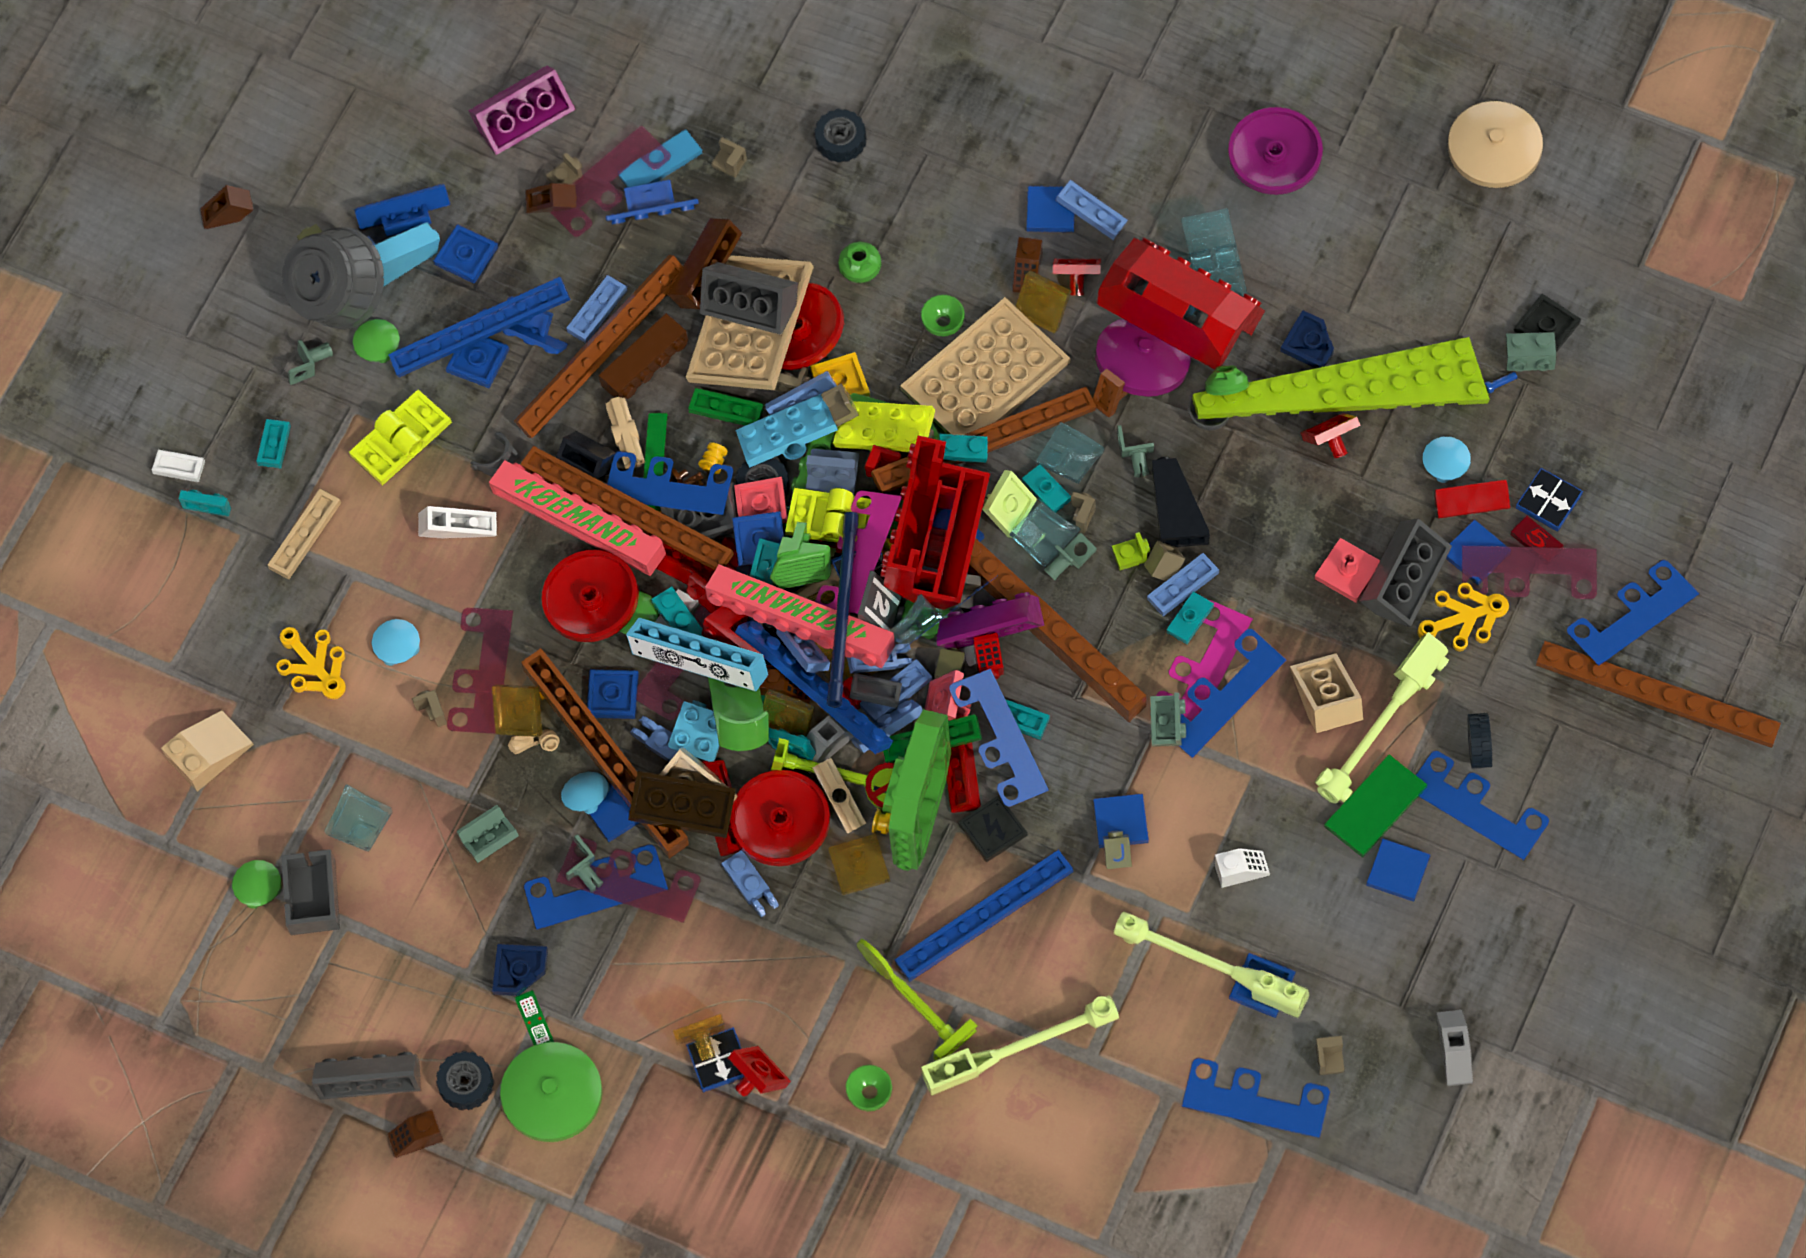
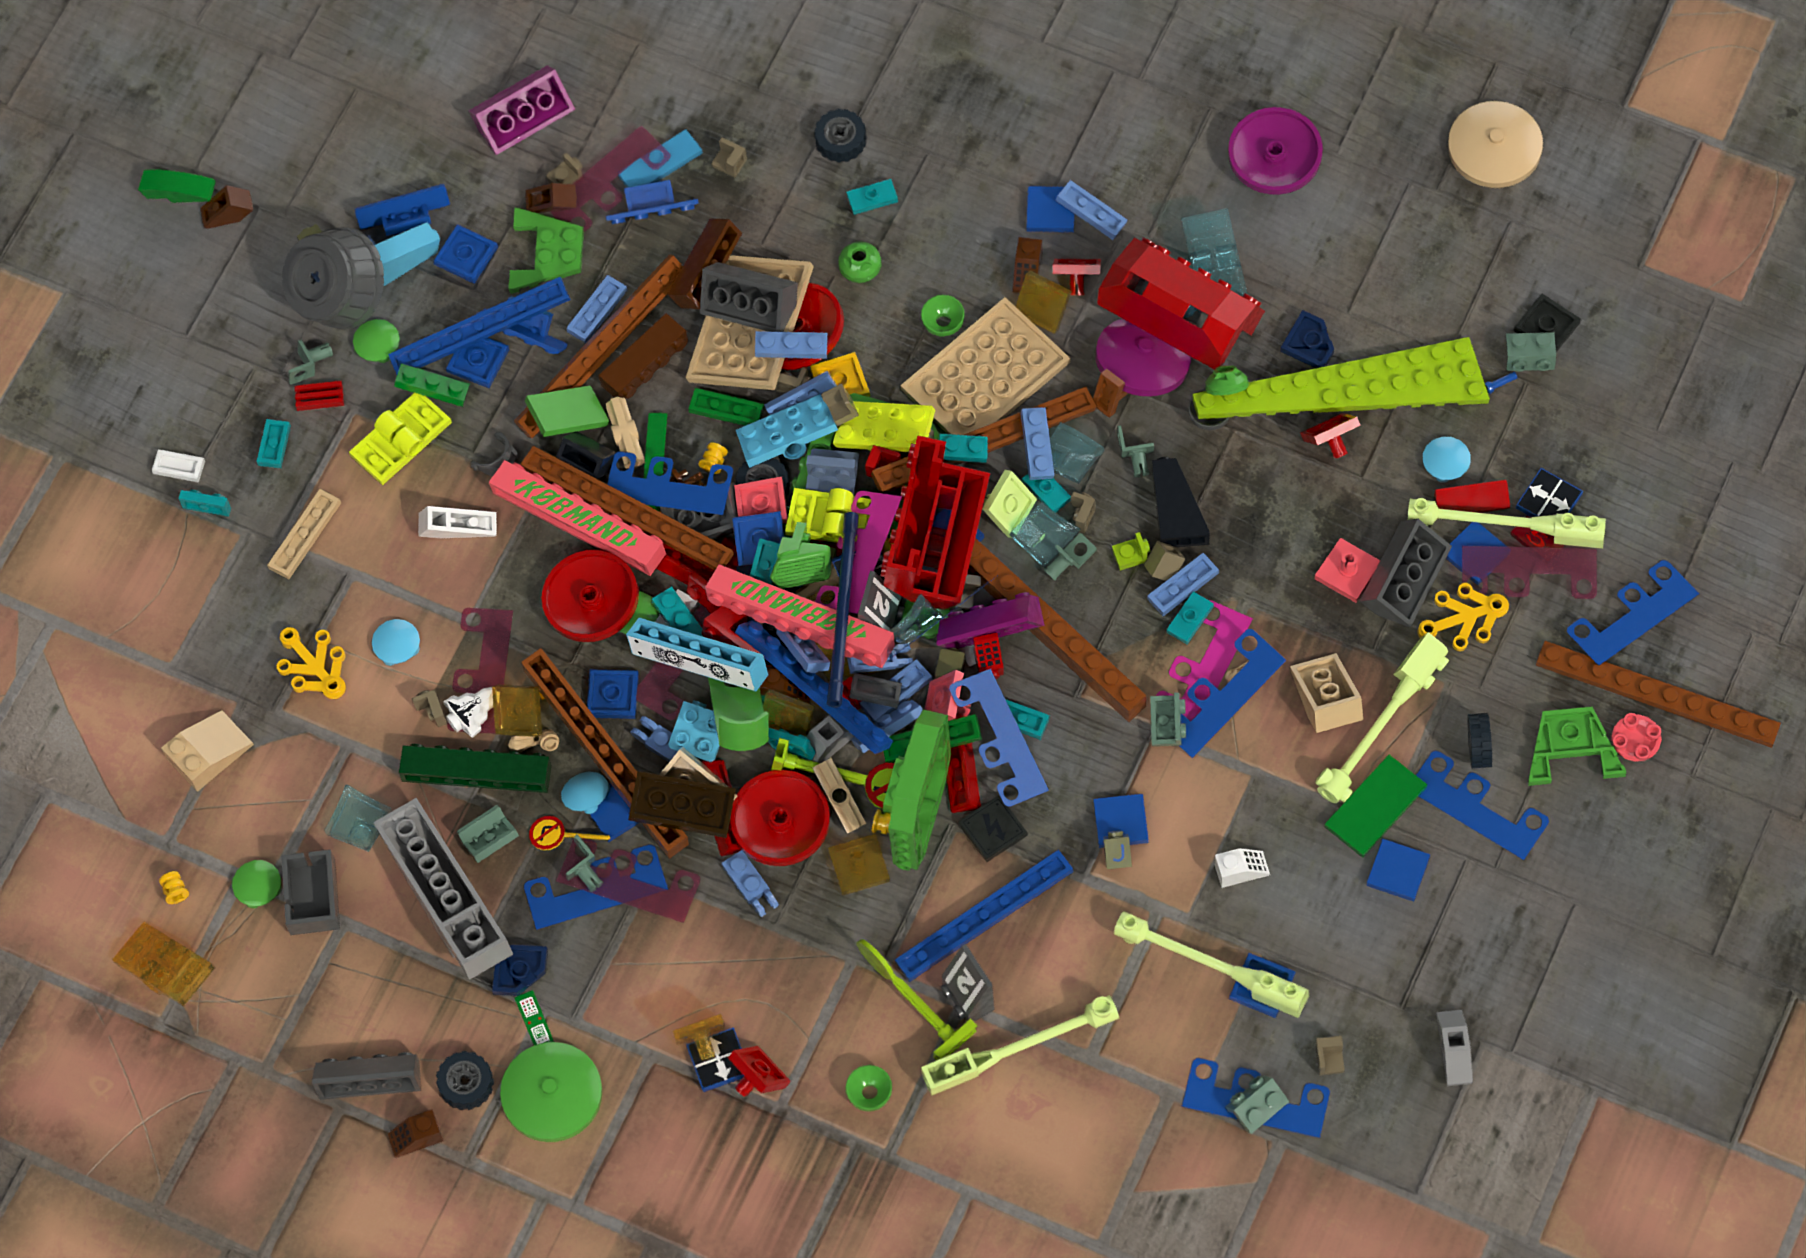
none -> clear yellow plate [112,922,215,1007]
none -> green slope [138,170,216,203]
none -> yellow bush [159,871,189,904]
none -> red tile [294,380,344,411]
none -> light grey slope [373,798,513,980]
none -> green plate [394,363,470,407]
none -> dark green brick [399,744,552,793]
none -> white rock [443,686,501,738]
none -> bright green wing [509,208,584,293]
none -> bright green tile [525,385,609,437]
none -> piece [529,816,610,851]
none -> medium blue plate [755,331,827,359]
none -> teal plate [846,179,898,215]
none -> dark grey slope [940,944,995,1022]
none -> medium blue plate [1020,407,1054,480]
none -> sand green bracket [1226,1075,1289,1134]
none -> yellowish green bar [1408,498,1606,549]
none -> bright green wing [1528,707,1626,786]
none -> coral dish [1612,713,1662,762]

